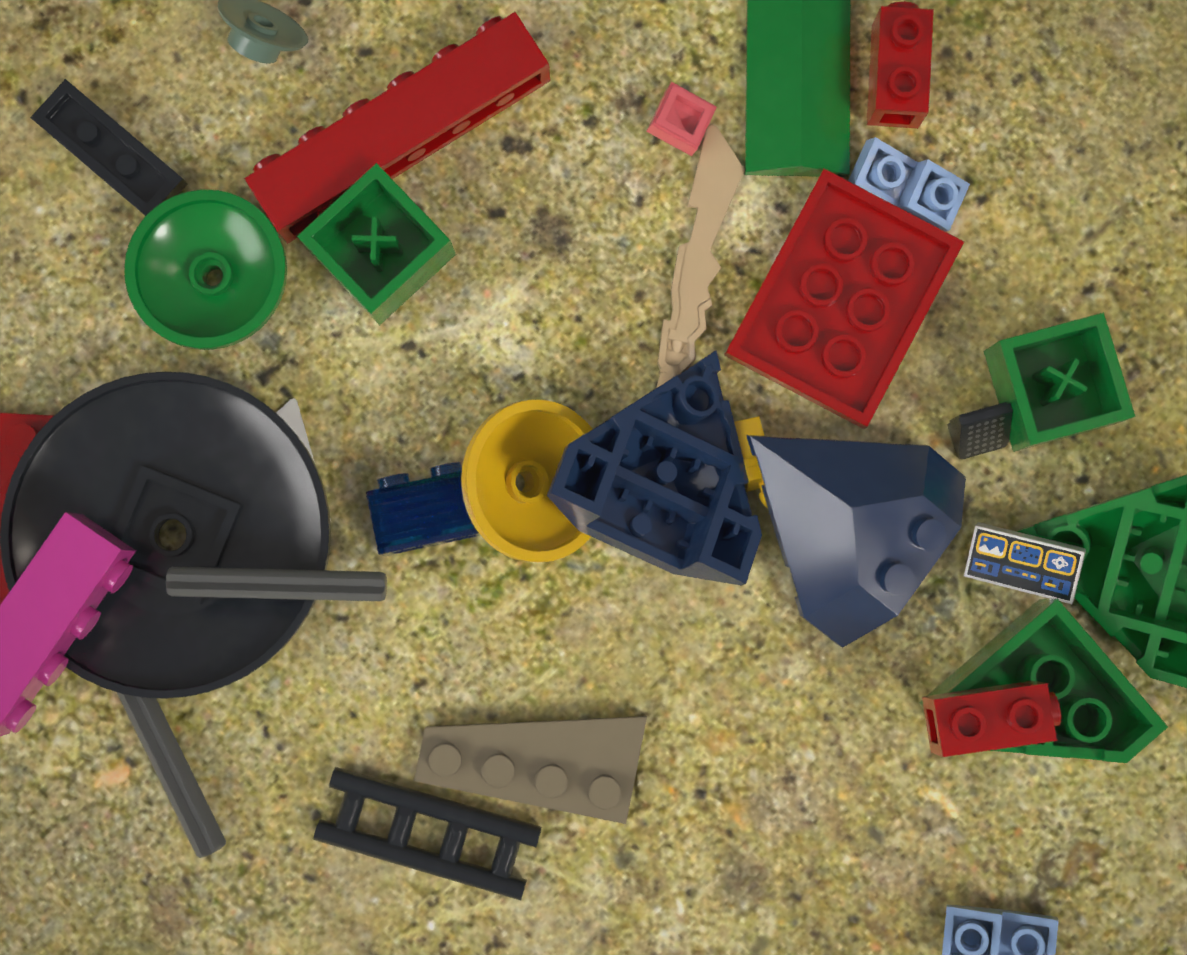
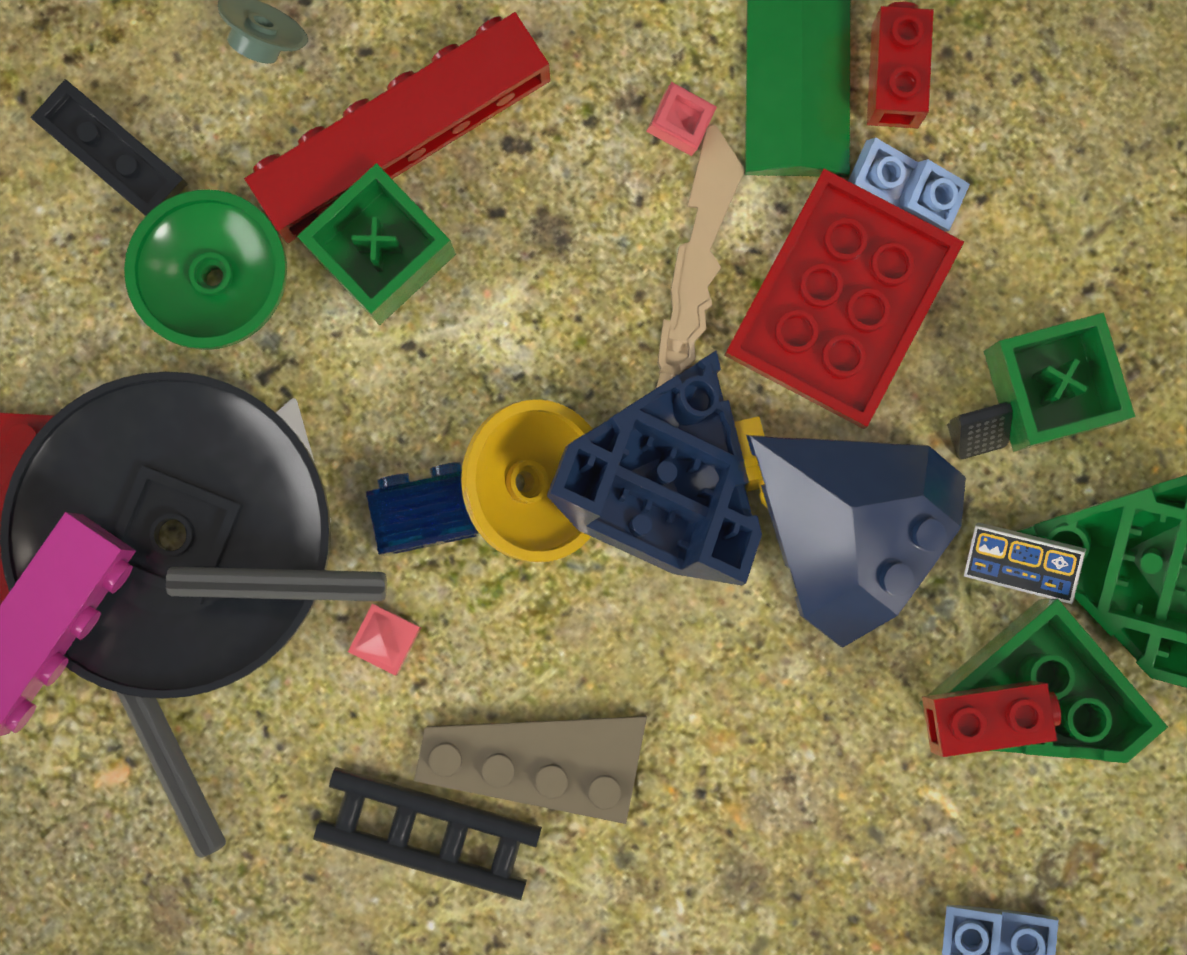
none -> coral tile [348,604,422,676]

